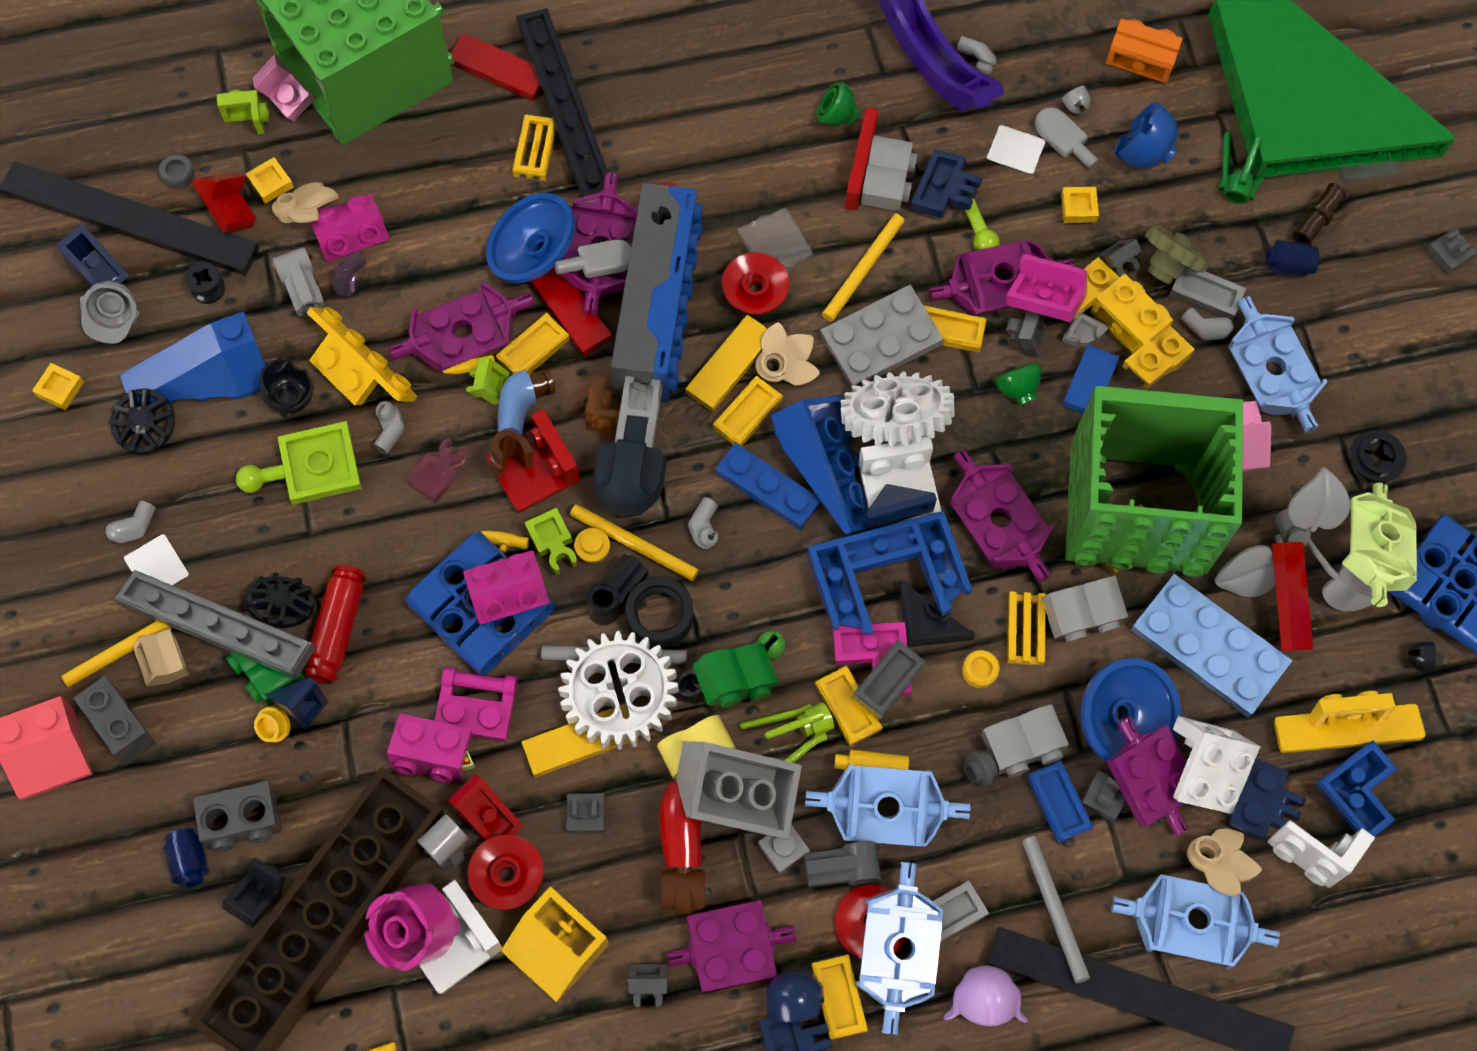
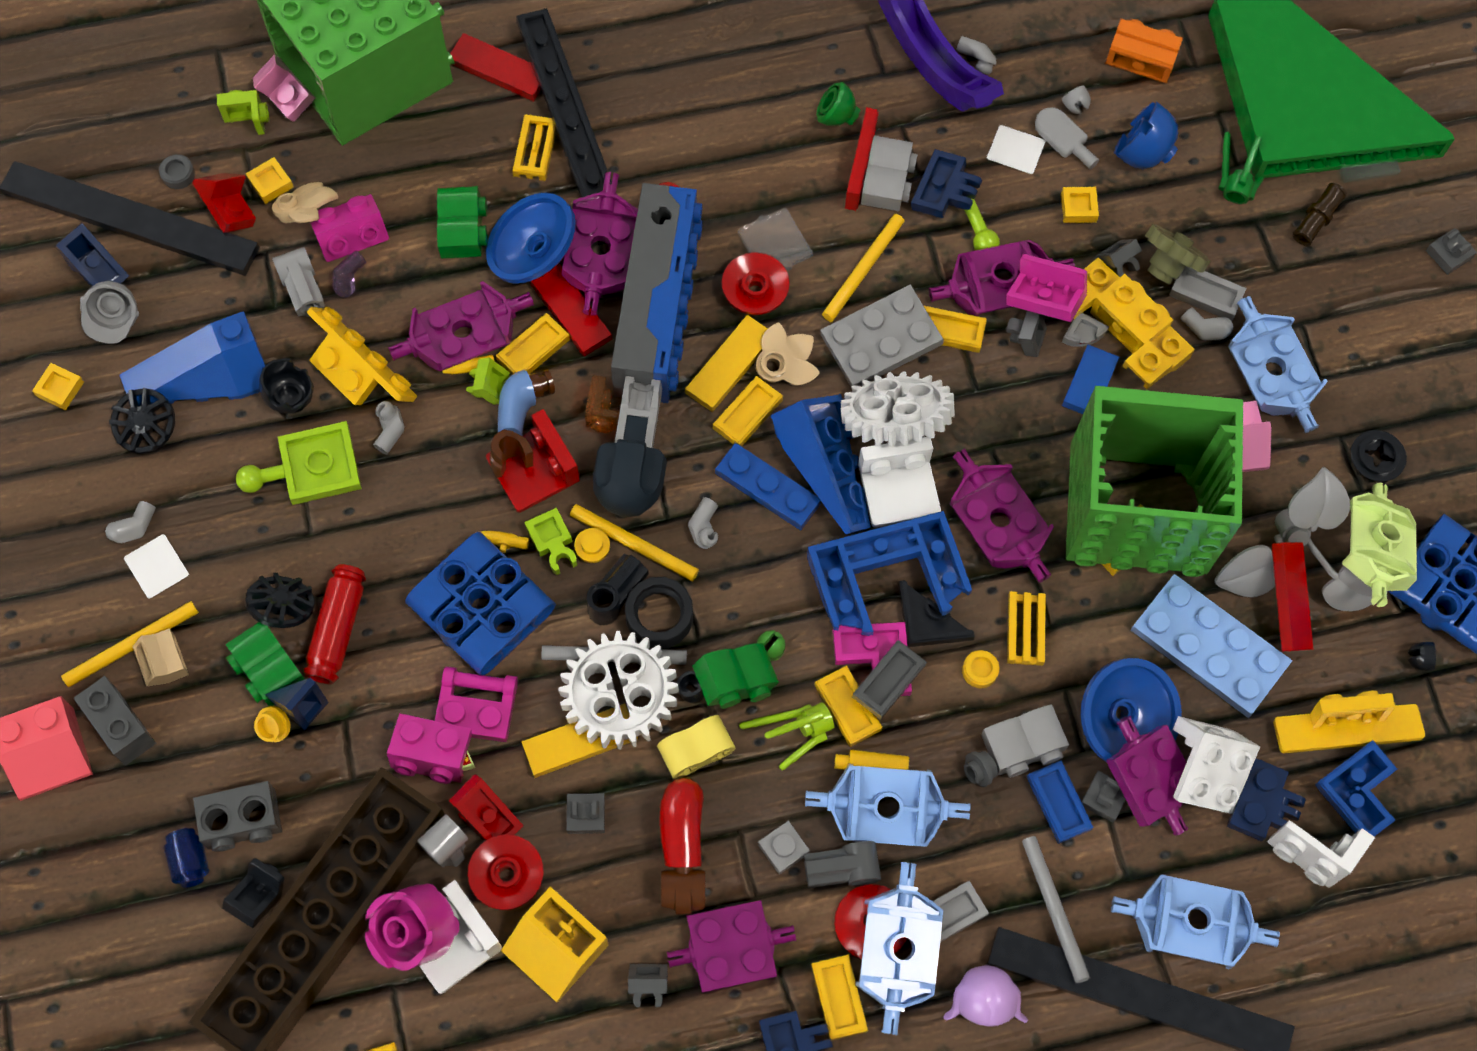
dark grey tile [114,570,315,679] -> none
black wheel [185,262,226,304] -> none
clear pink plate [407,438,467,503] -> none
dark pink bracket [463,550,549,624] -> none
light grey piece [555,239,632,278] -> none
light grey slope [676,741,802,840] -> none
dark blue hair [766,970,825,1023] -> none
dark blue slope [864,484,937,531] -> none
green brick [994,362,1041,405] -> none
light grey brick [1042,576,1128,643] -> none
tan plate [1187,829,1262,897] -> none
clear blue brick [1266,240,1319,277] -> none
none -> green brick [437,186,488,259]

